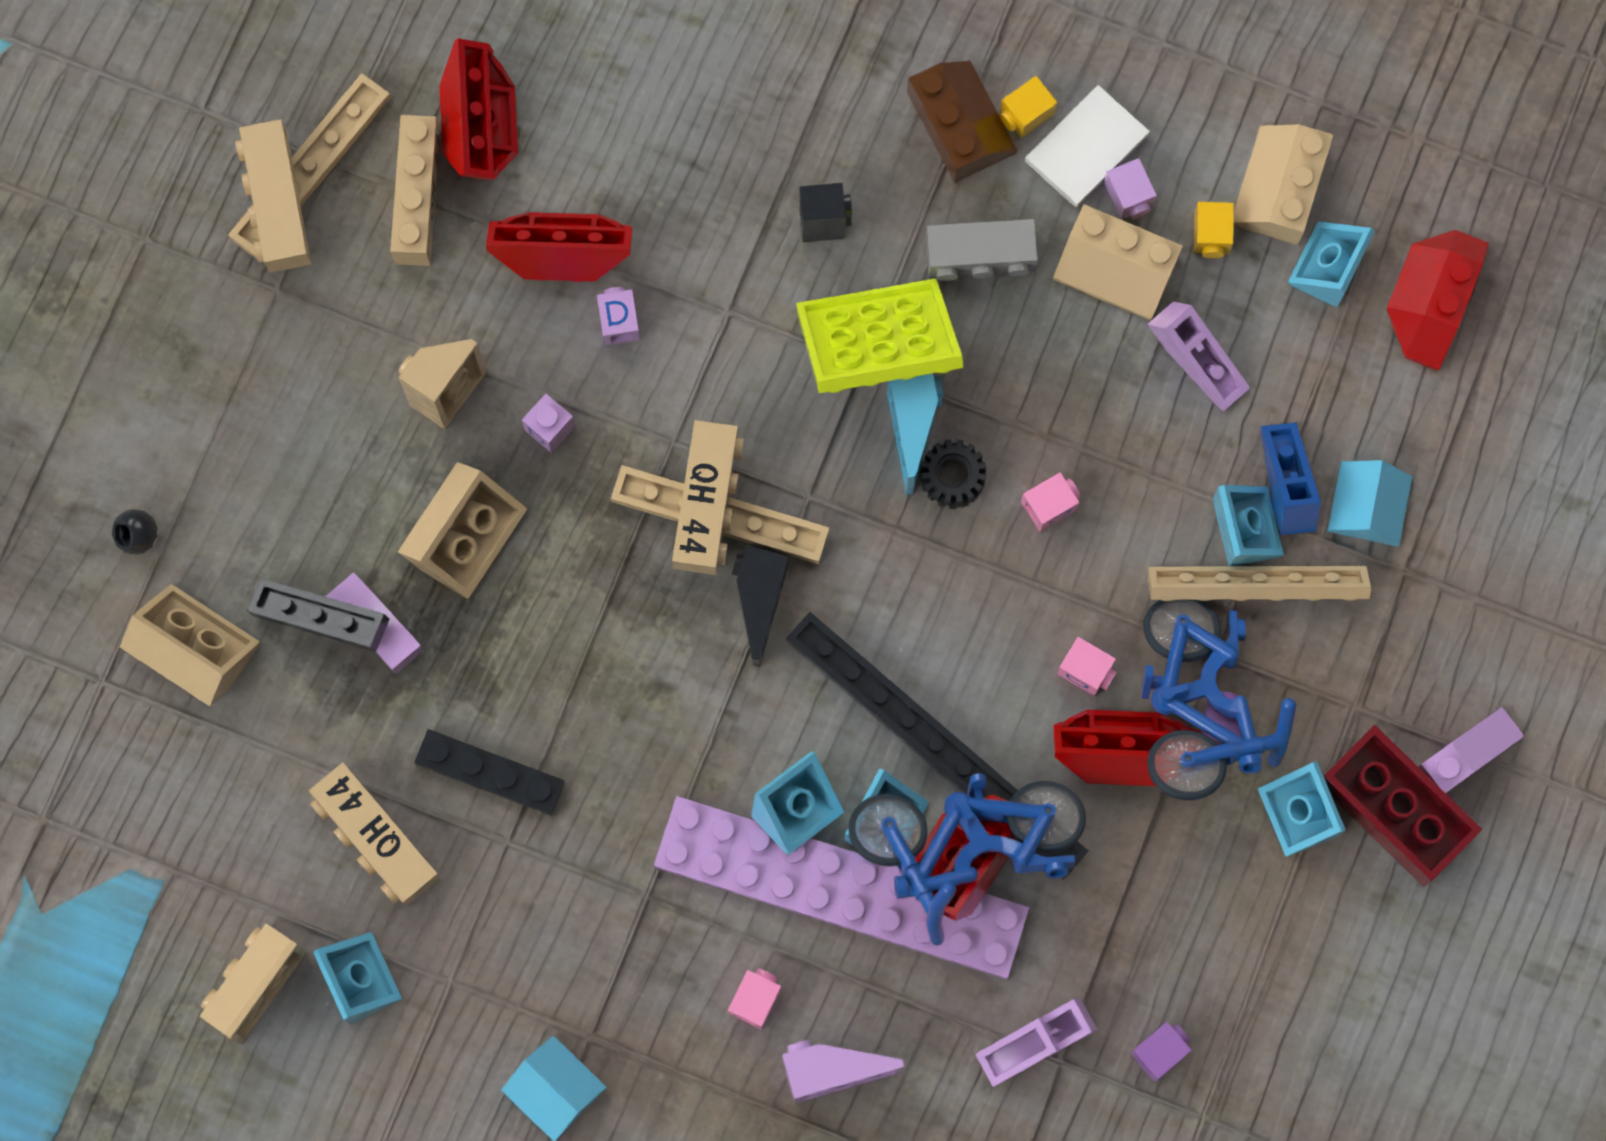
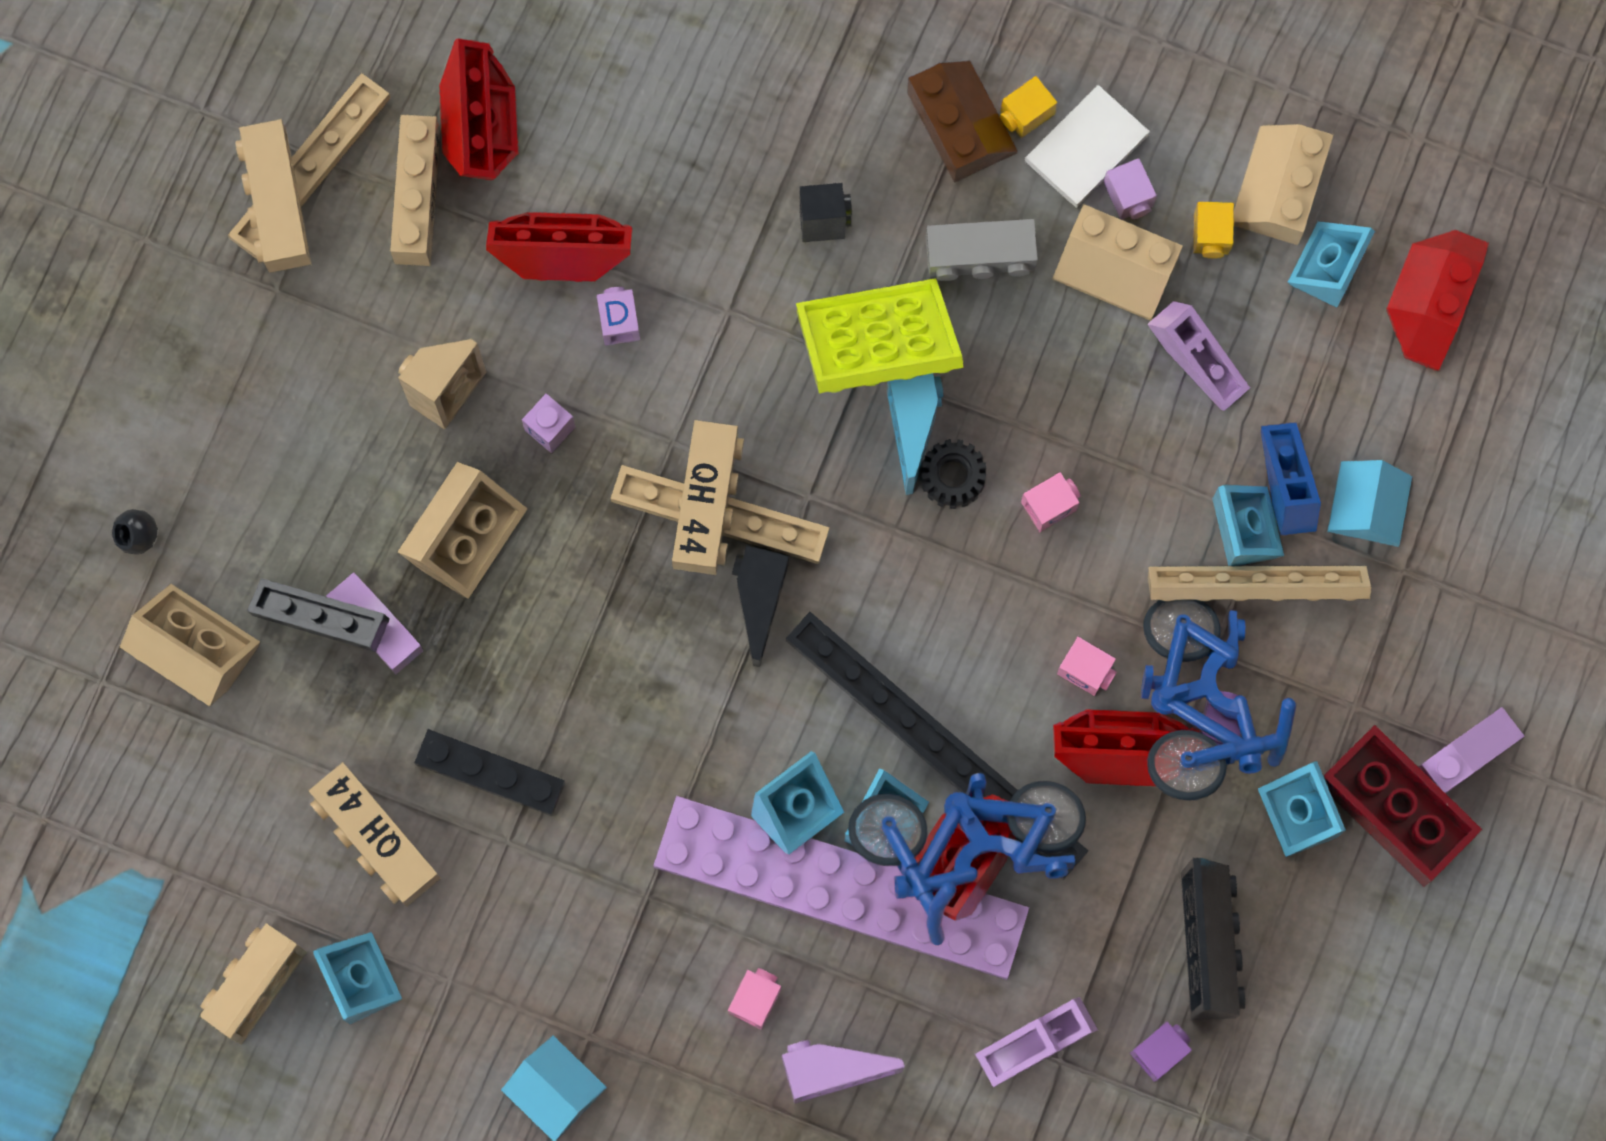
none -> black slope [1181,858,1245,1020]

